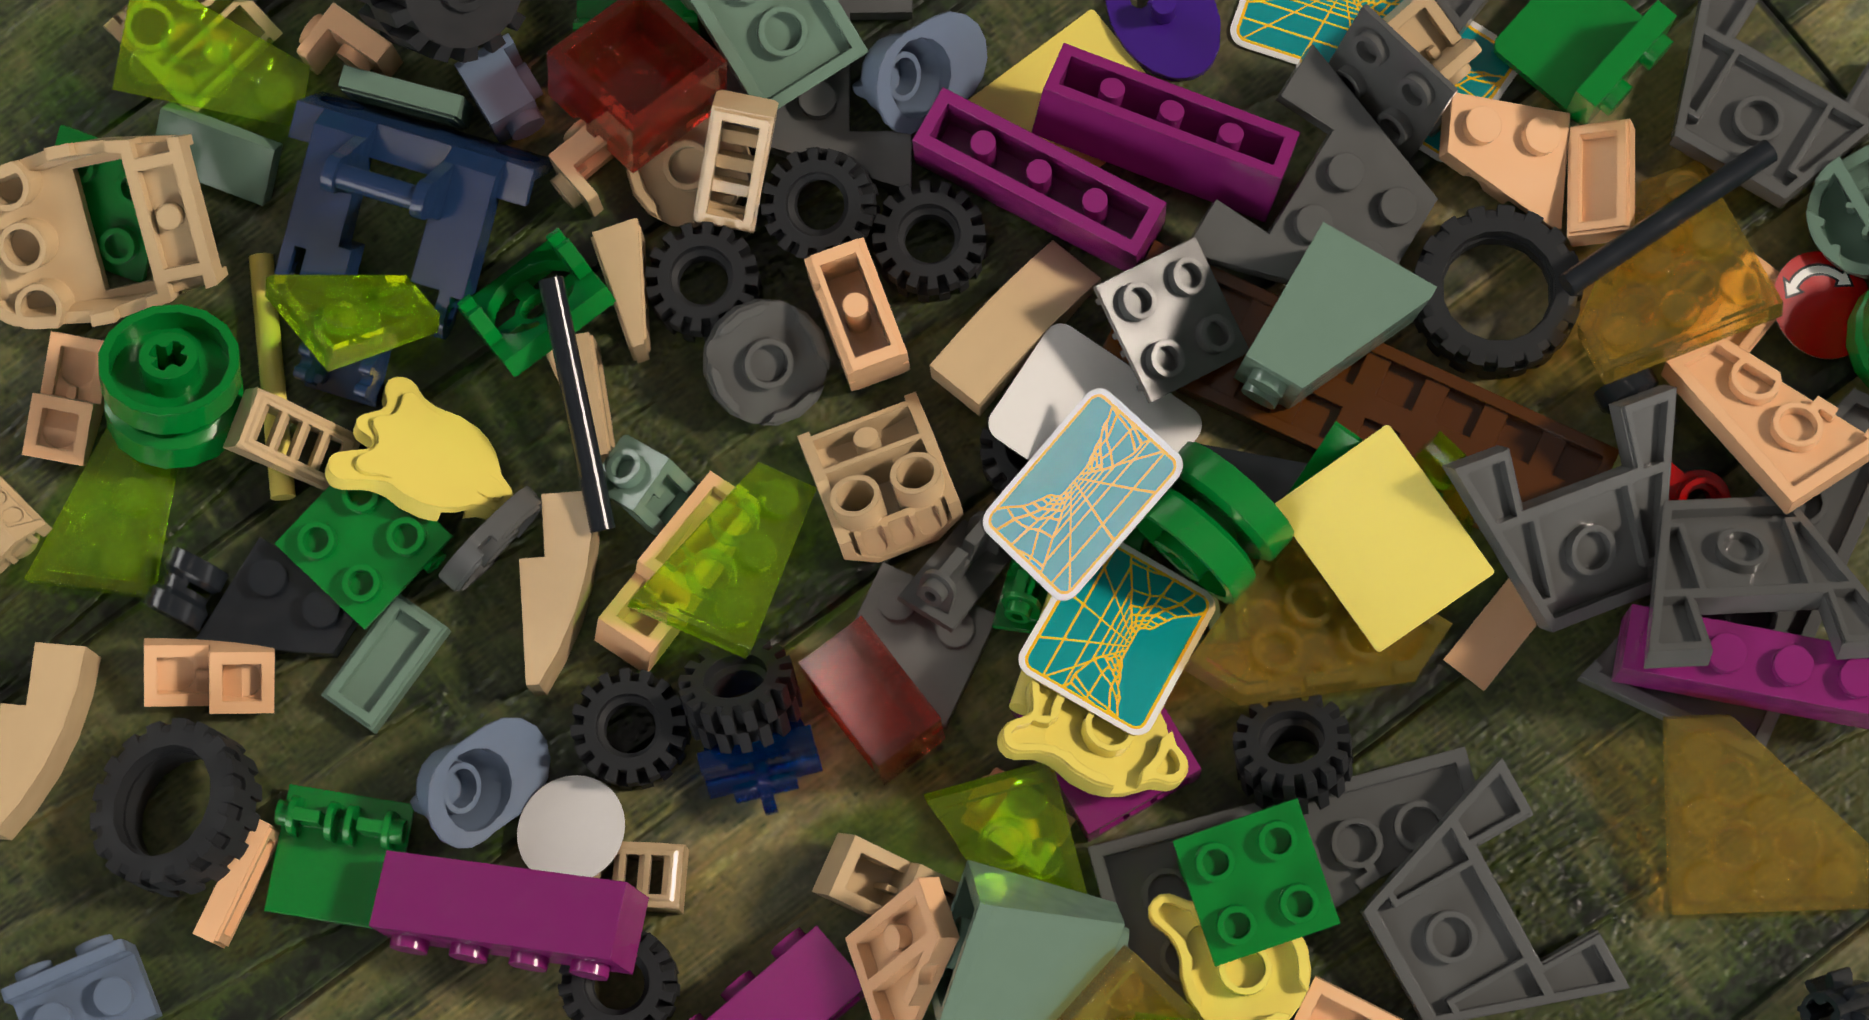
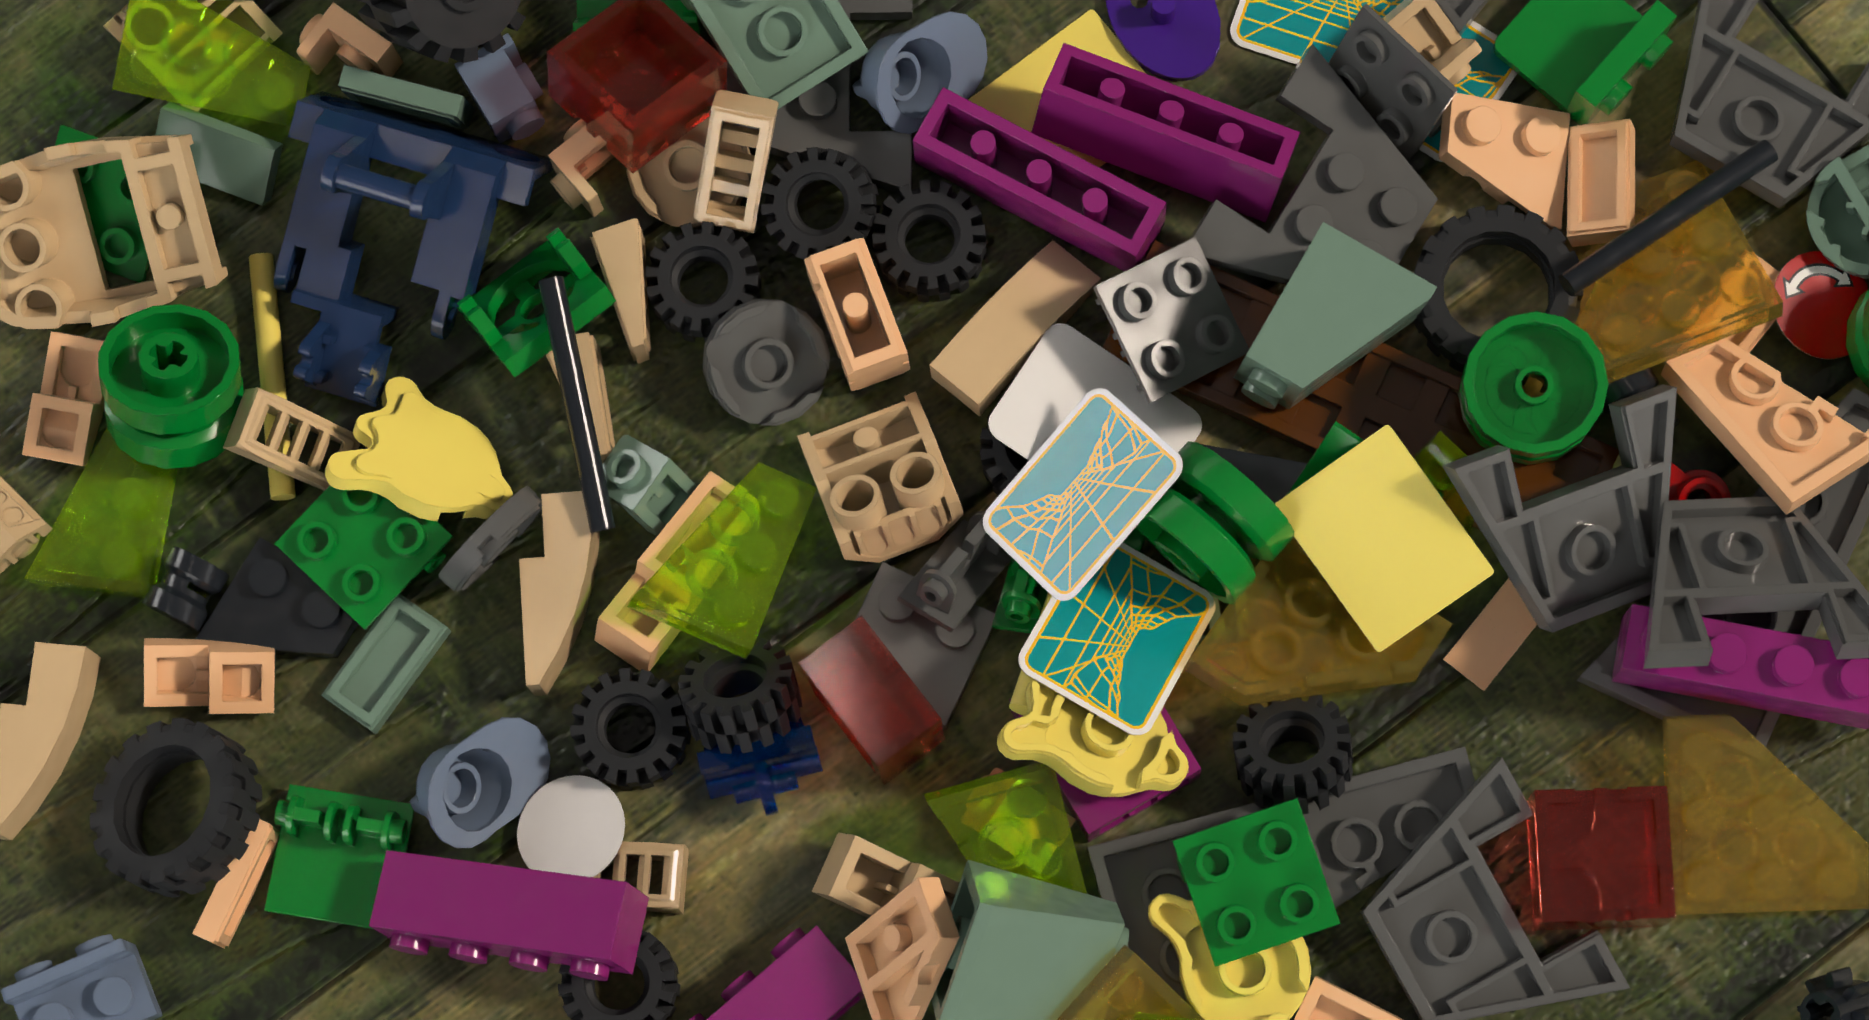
clear neon green wing [265,275,440,372] -> none
none -> green wheel [1458,311,1609,465]
none -> clear red piece [1526,786,1676,931]

